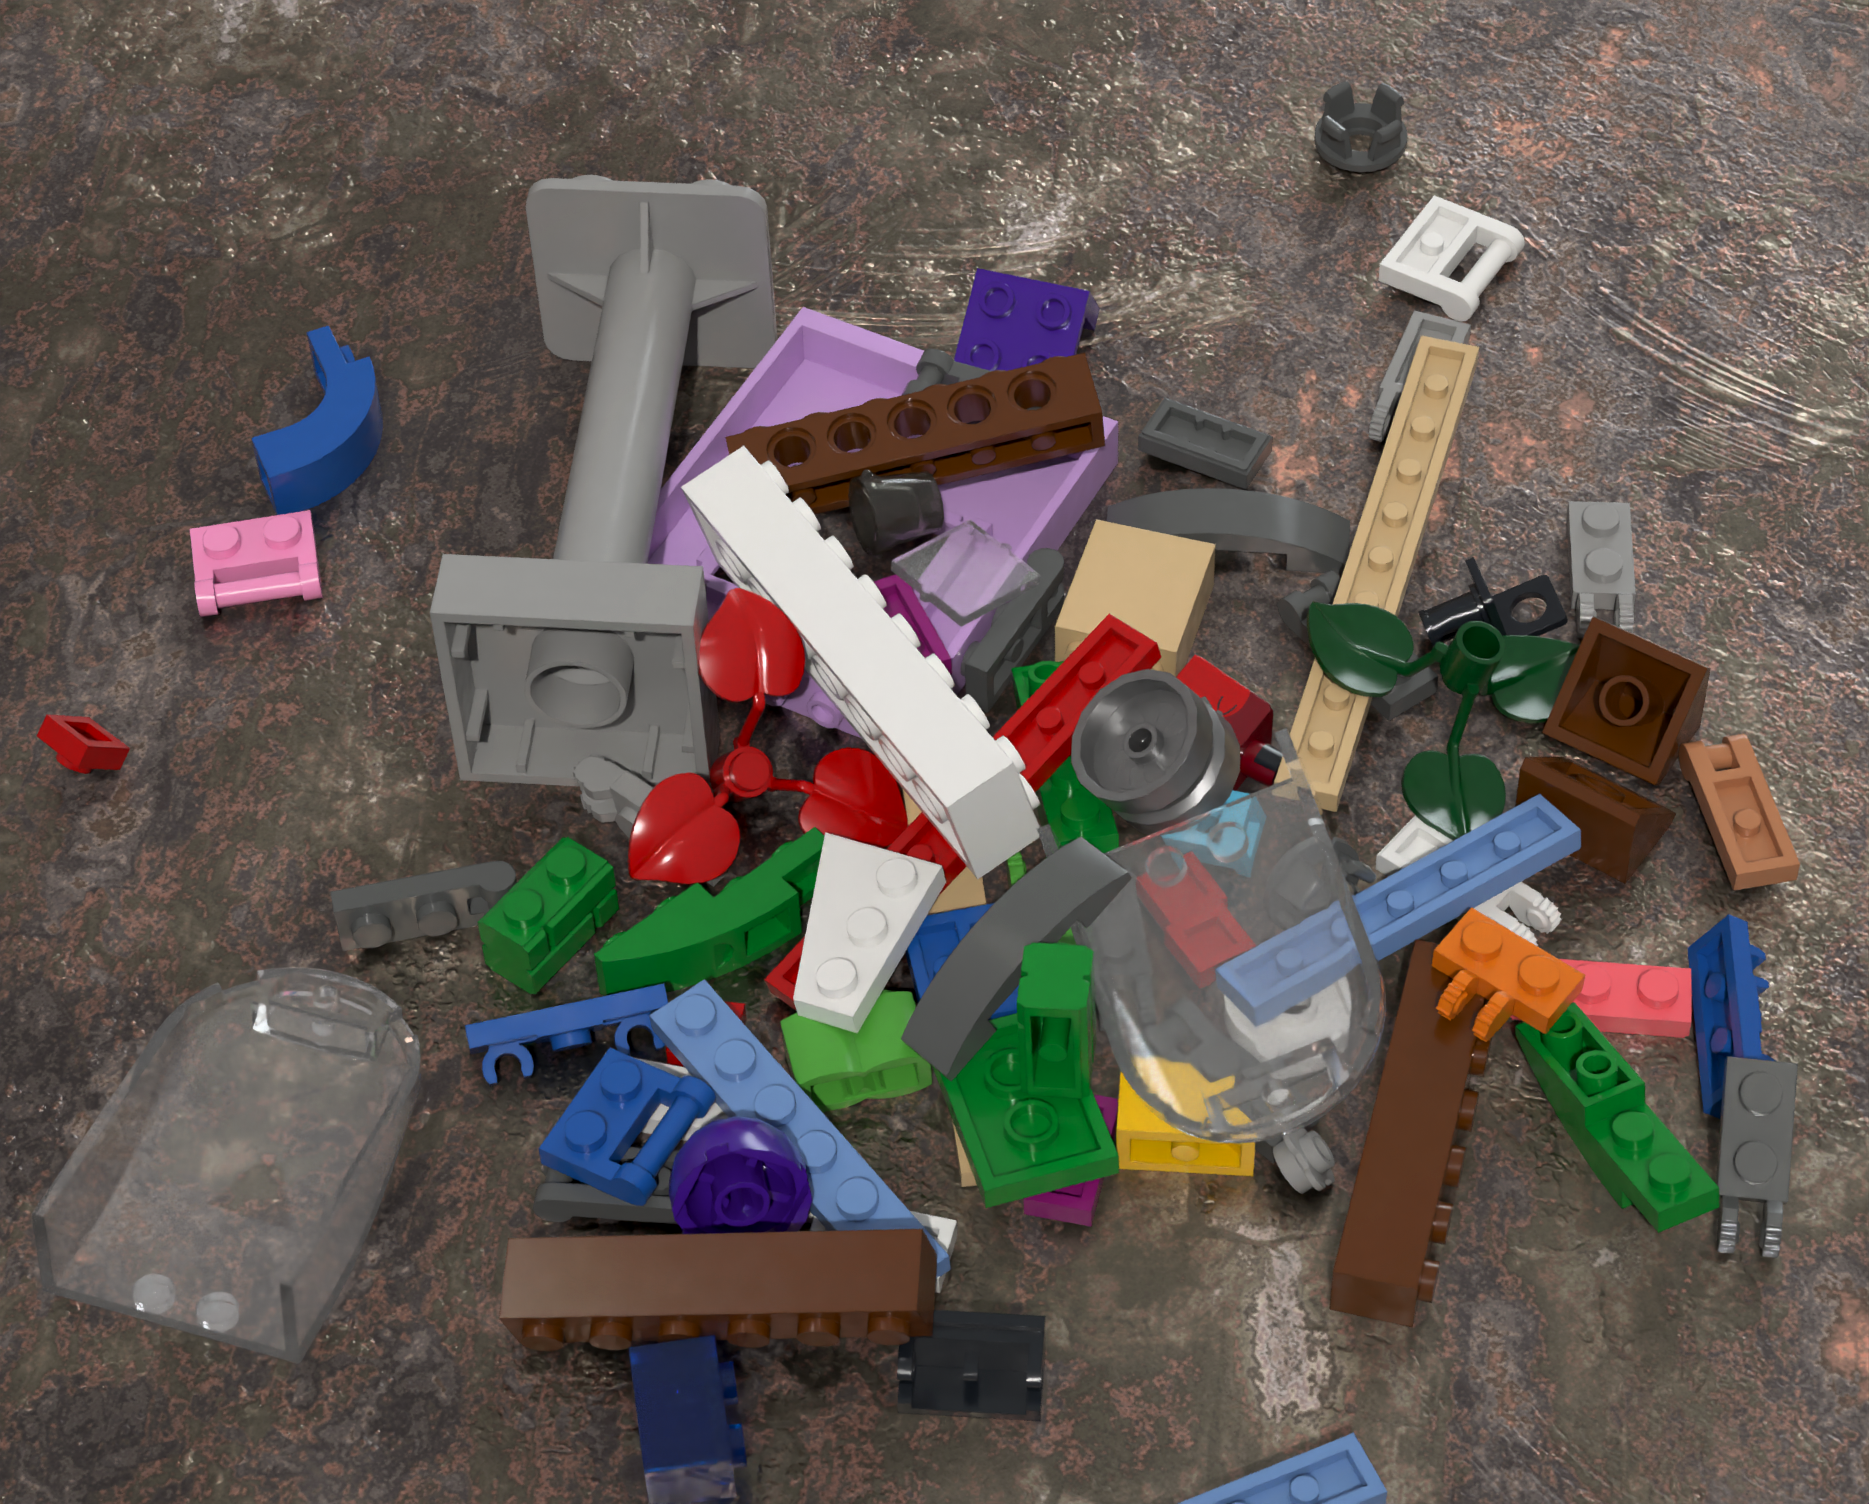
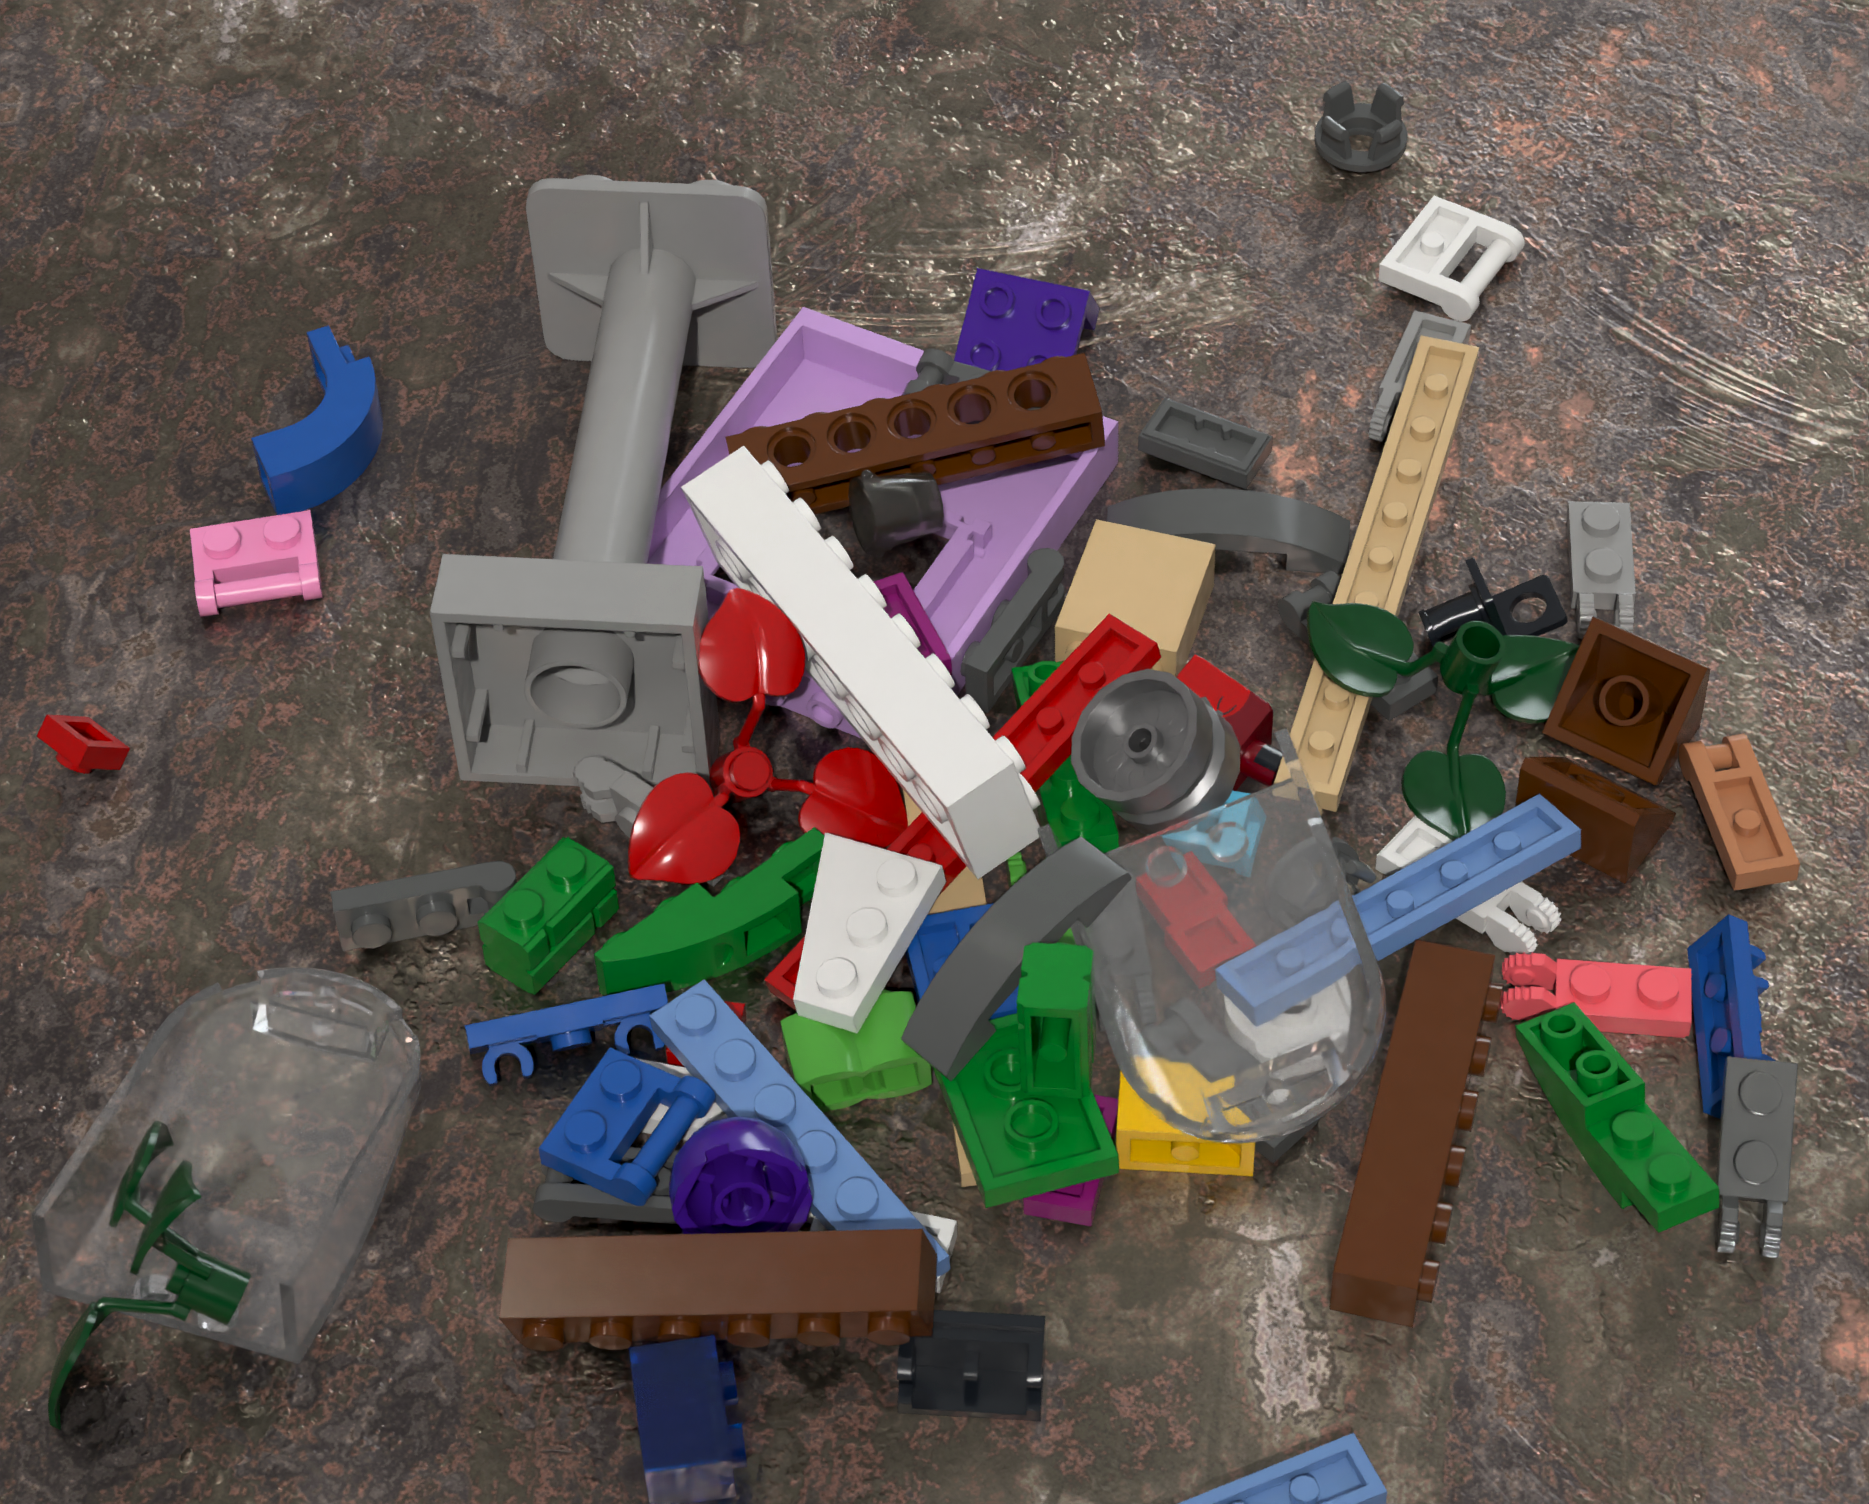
clear piece [890,519,1041,627] -> none
light grey plate [1273,1124,1335,1193] -> none
orange hinge [1431,907,1585,1042] -> none
none -> dark green plant [48,1120,251,1430]

